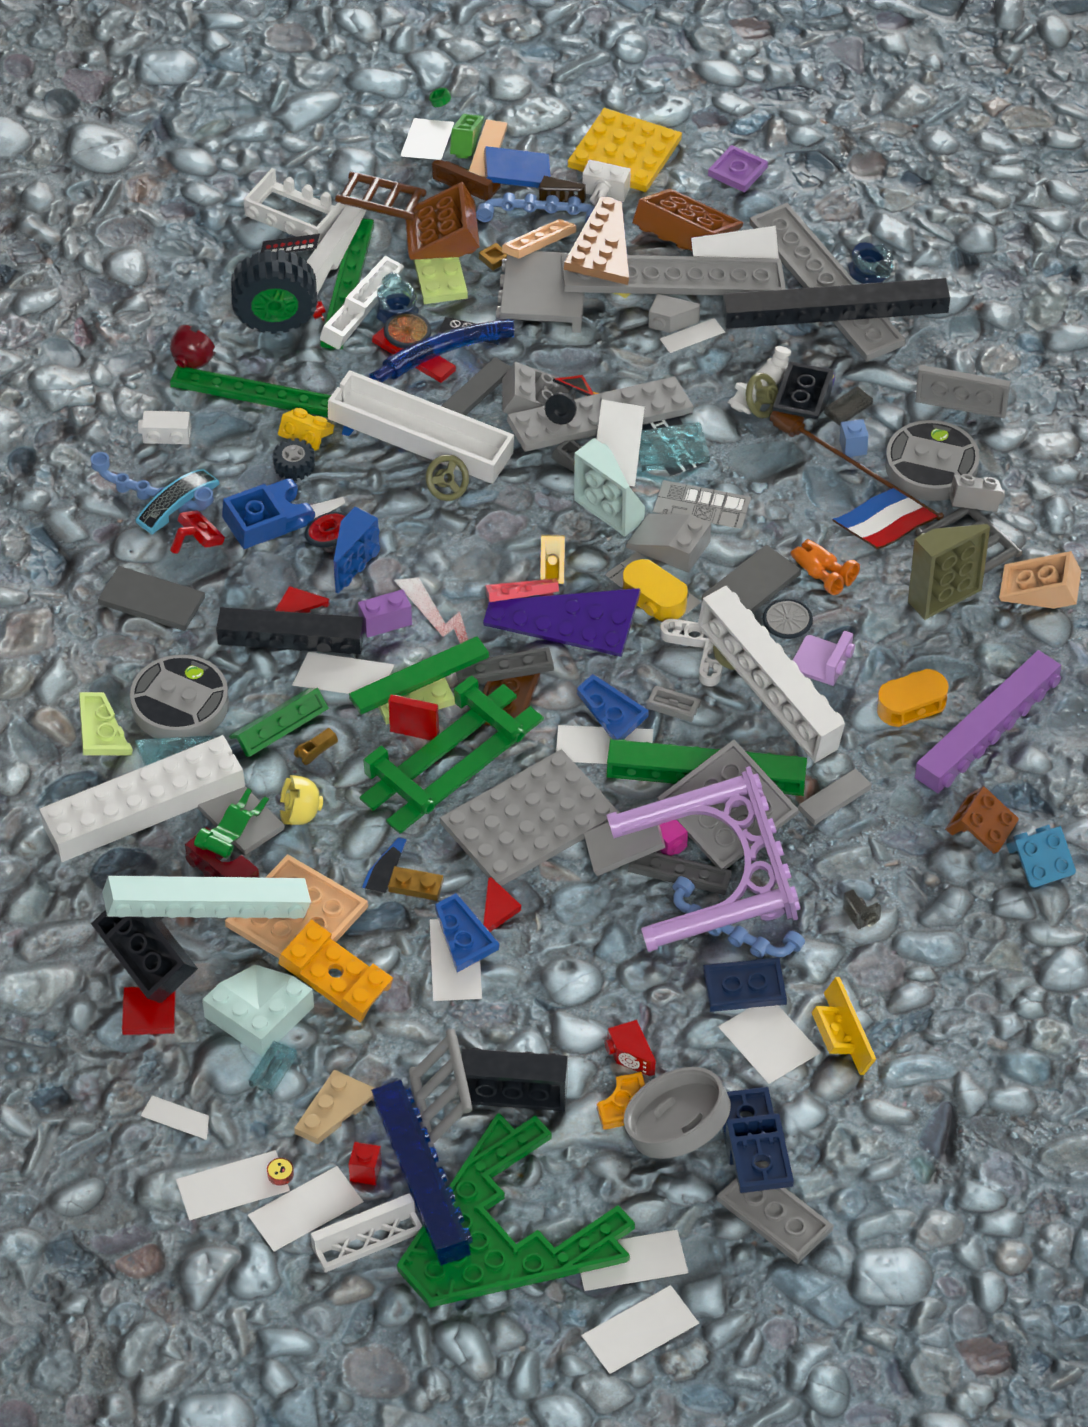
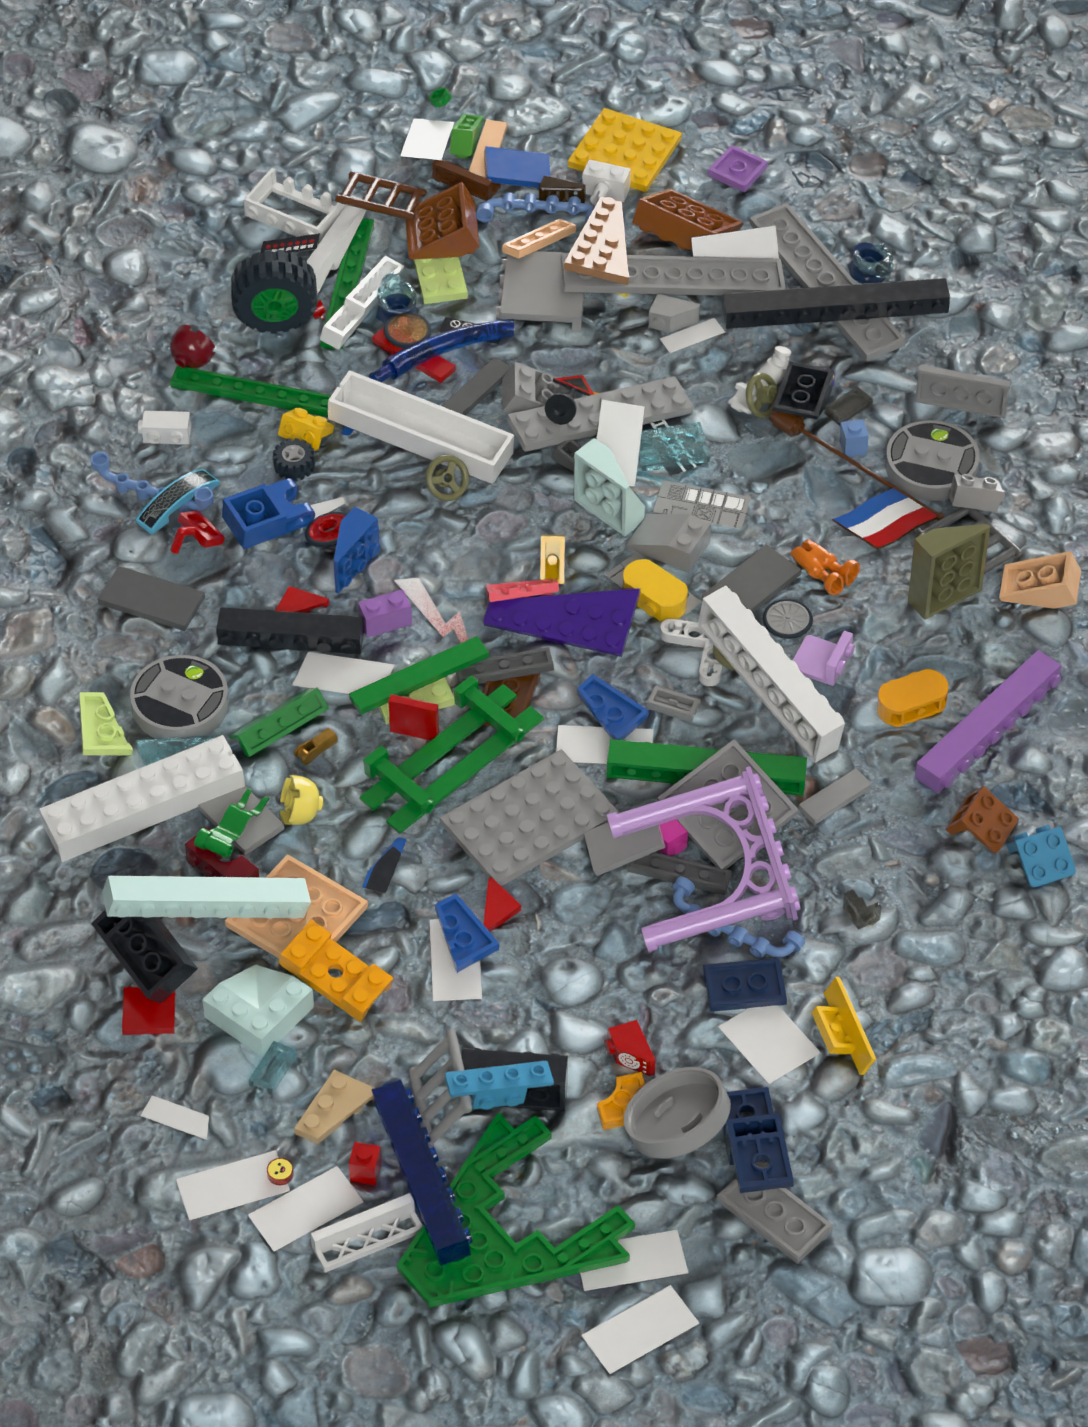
pearl gold plate [388,866,444,901] -> none
pearl gold plate [479,243,507,271] -> none
none -> dark azure bracket [445,1061,554,1110]

